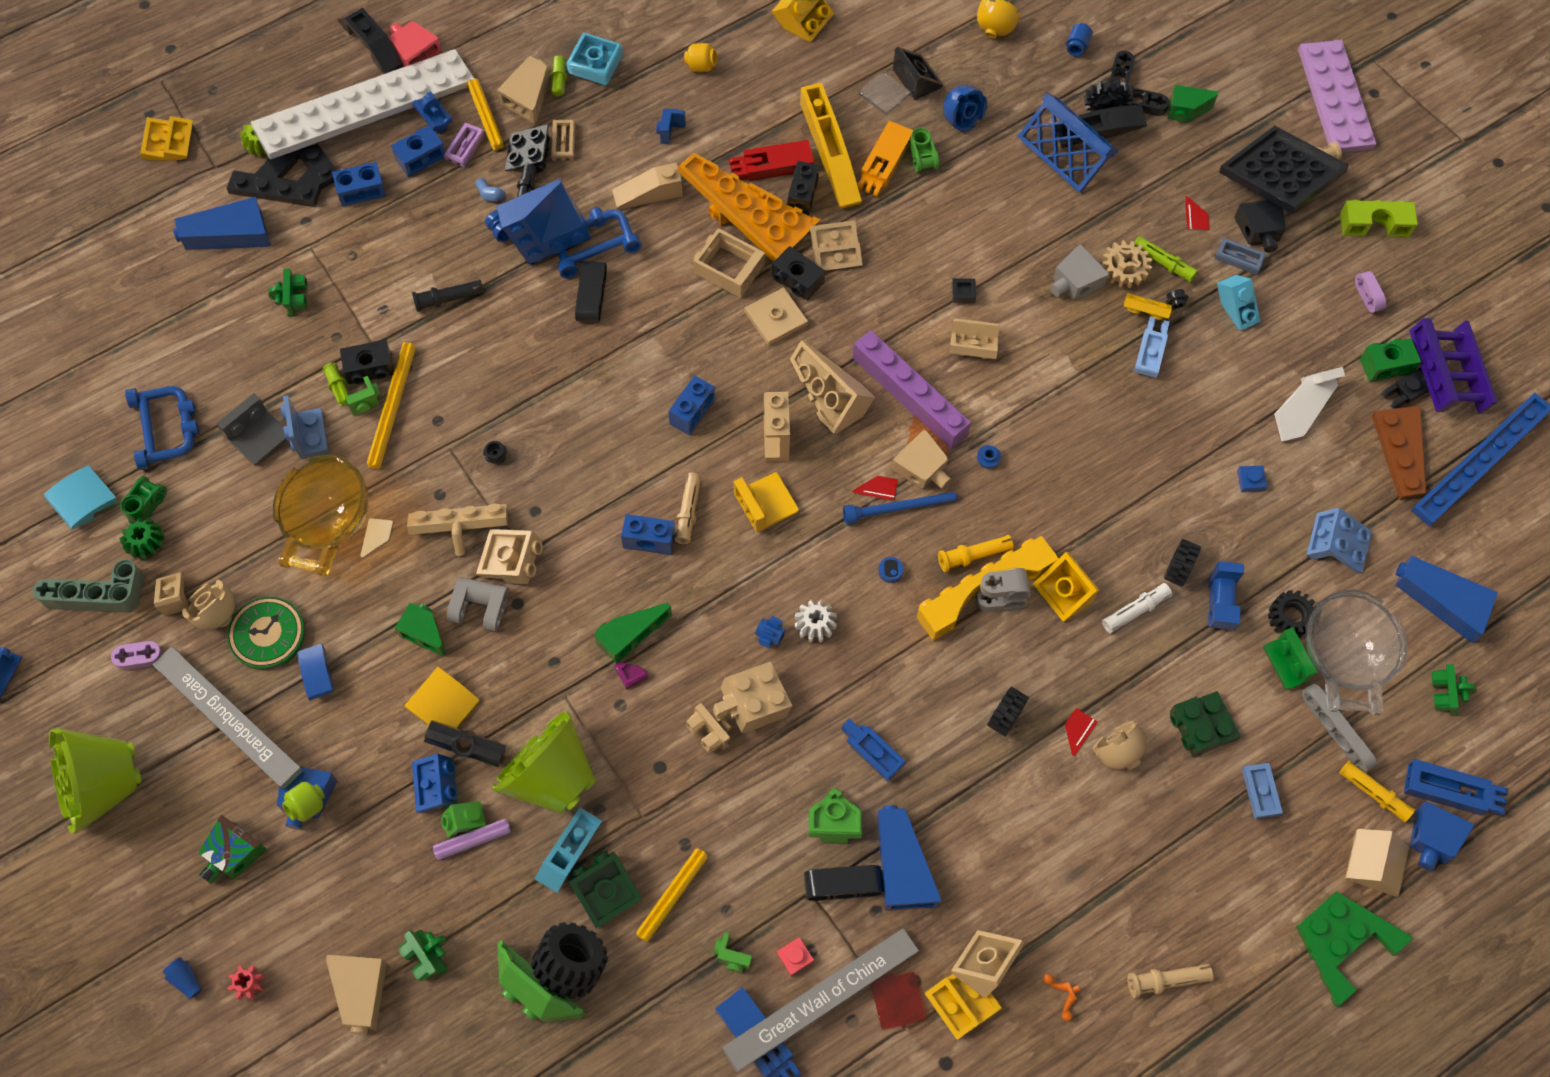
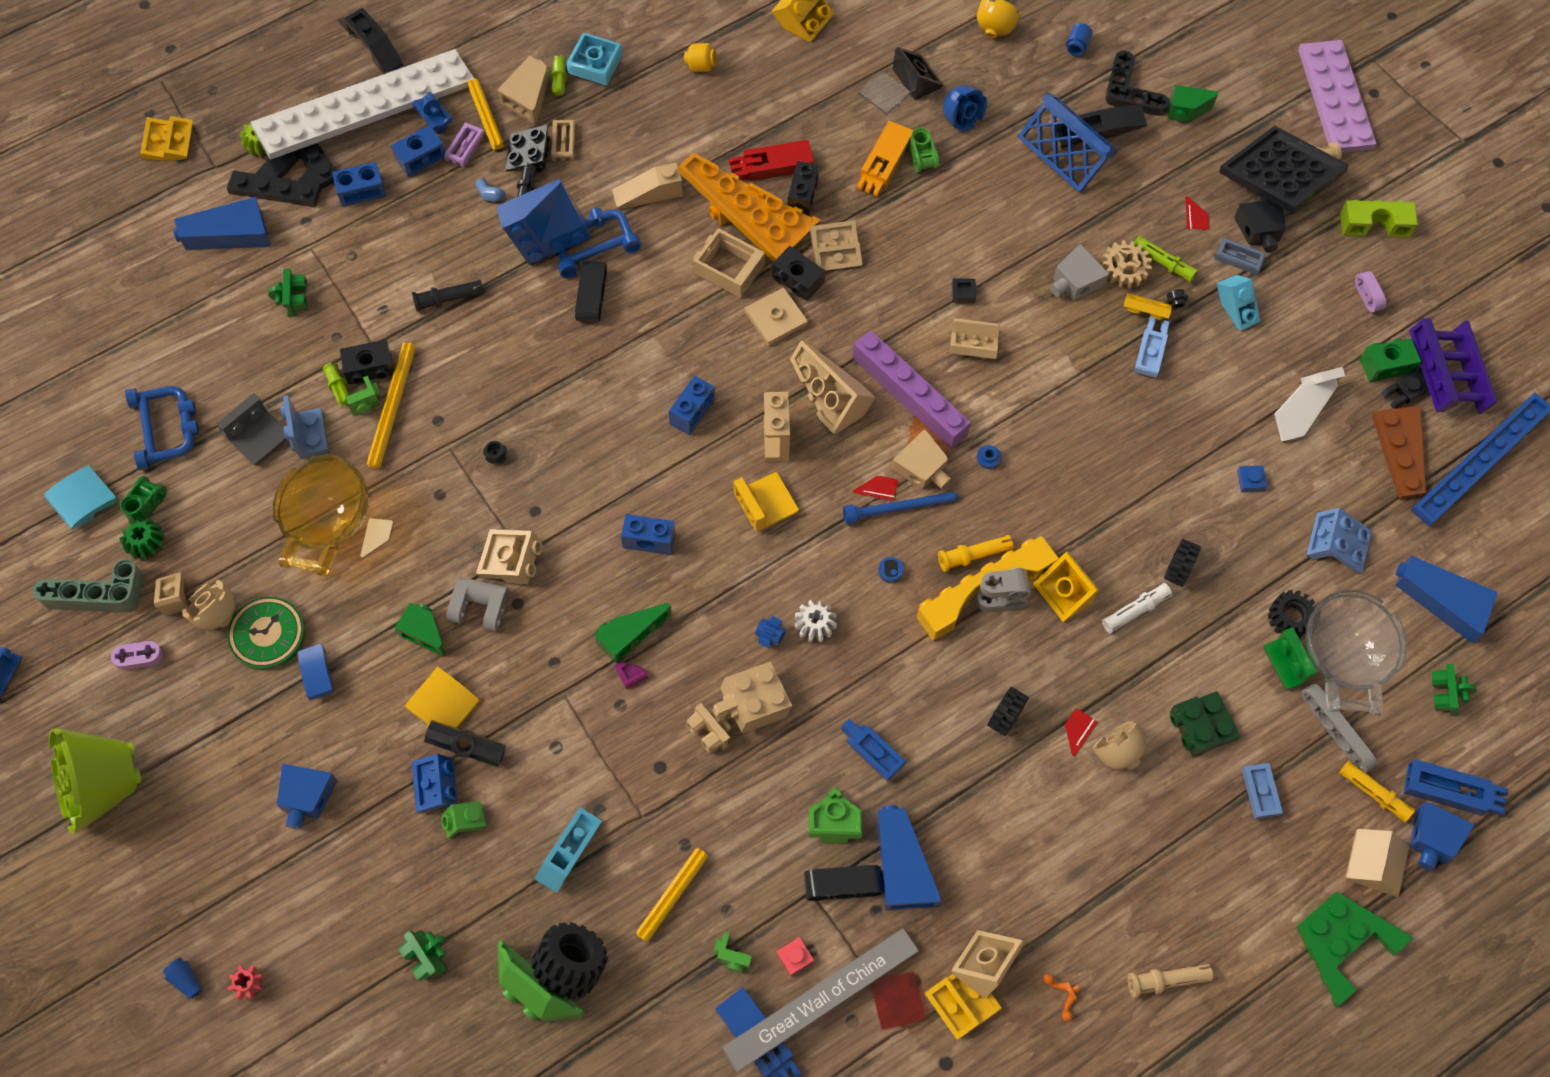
light grey tile [152,646,303,790] -> none
torso [199,815,267,885] -> none
lime head [282,782,325,822] -> none
tan slope [326,955,387,1035] -> none
coral torso [389,22,442,67] -> none
tan plate [407,504,508,556] -> none
lavender axle [433,819,511,860] -> none
blue wheel [485,210,510,242] -> none
lime cone [491,711,597,814] -> none
dark green plate [567,850,642,928] -> none
blue bracket [656,108,686,144] -> none
tan pin [675,473,702,544] -> none
yellow slope [800,83,862,209] -> none
black gear [1084,79,1133,112] -> none
blue piece [1208,561,1244,630] -> none

